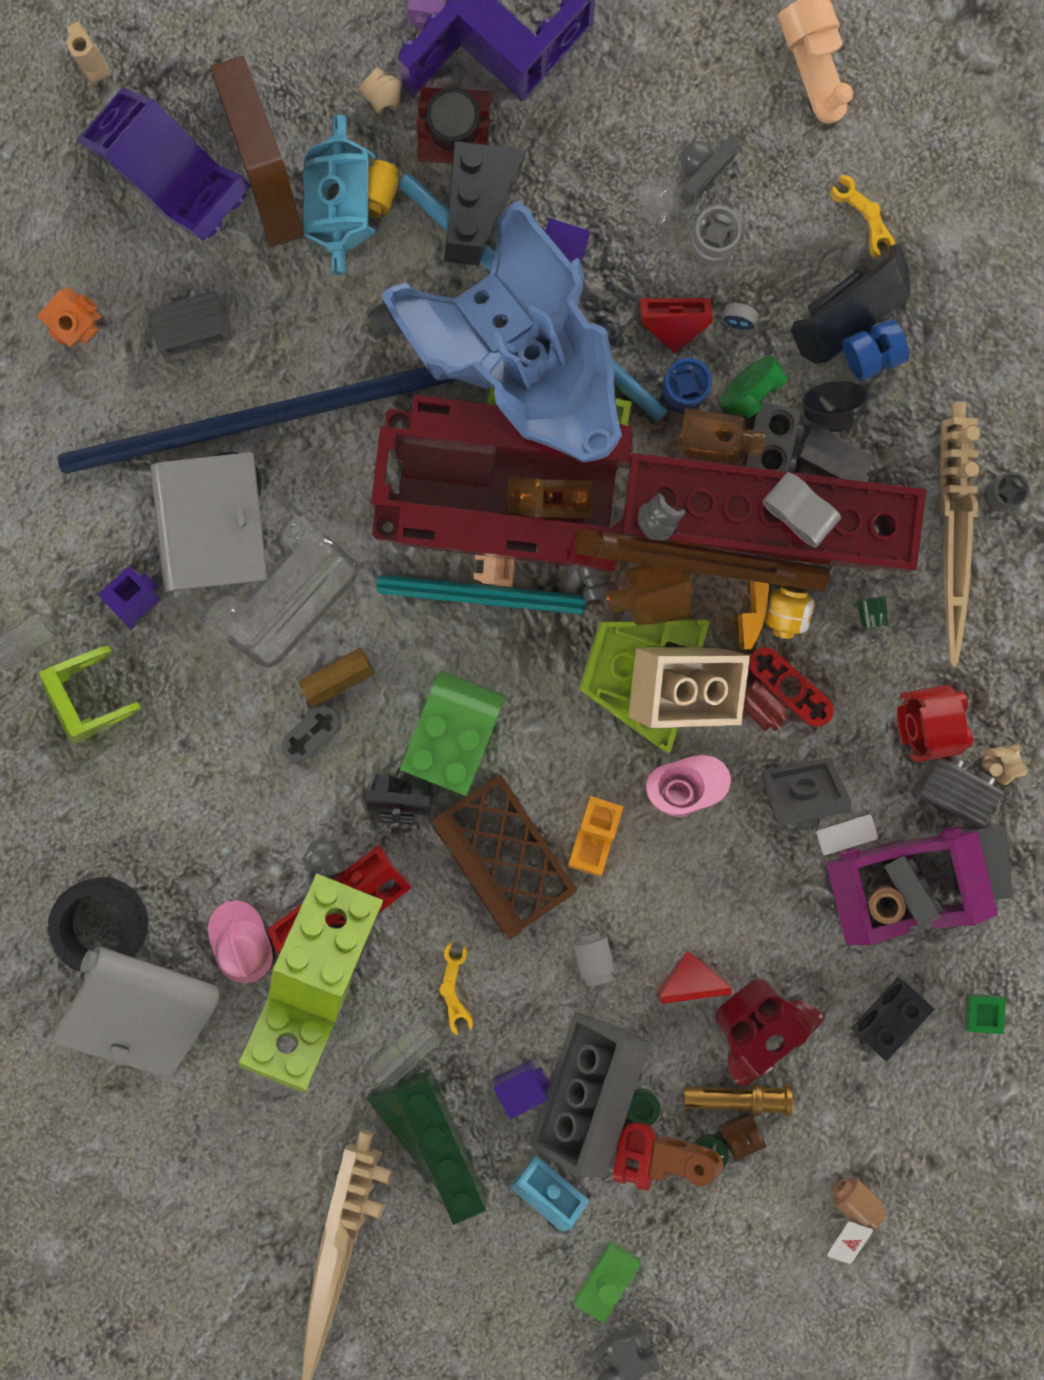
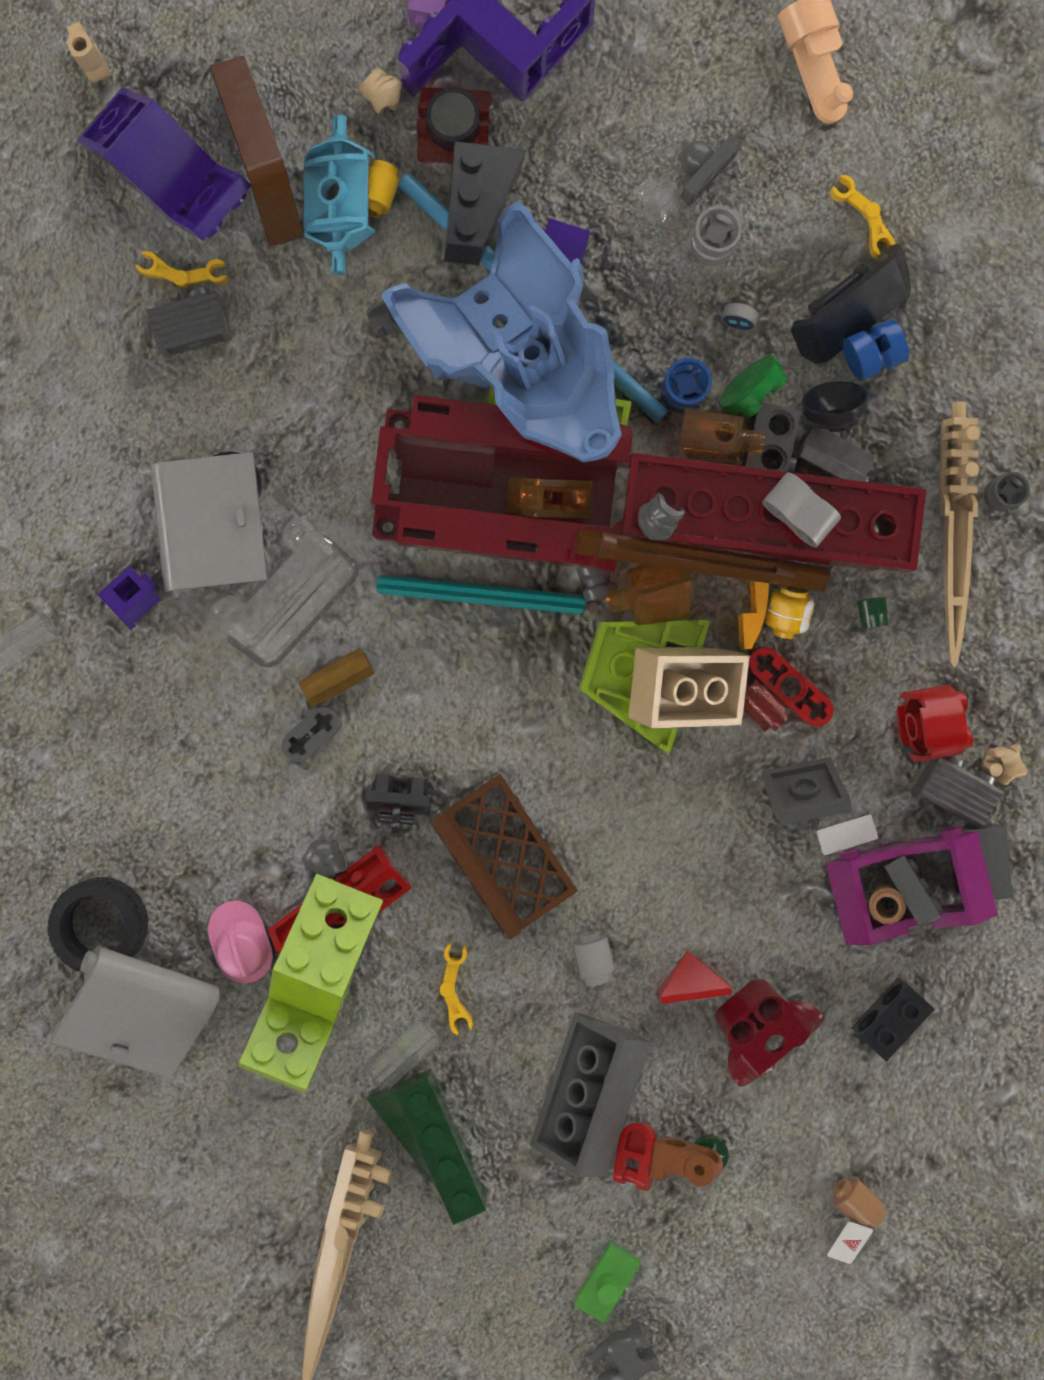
orange brick [37,286,102,348] -> none
lime hose [39,645,141,745] -> none
dark blue axle [57,325,606,474] -> none
bright green brick [400,670,506,796] -> none
light nougat tile [473,555,515,588] -> none
dark purple brick [493,1060,551,1119] -> none
medium azure slope [509,1155,589,1232] -> none
light orange slope [567,796,624,877] -> none
dark green tile [627,1088,660,1125] -> none
red slope [639,298,713,353] -> none
bright pink piece [646,755,731,817] -> none
pearl gold pin [684,1083,793,1117] -> none
reddish brown tile [718,1111,767,1161] -> none
green tile [964,994,1006,1034] -> none
none -> yellow piece [135,251,229,289]

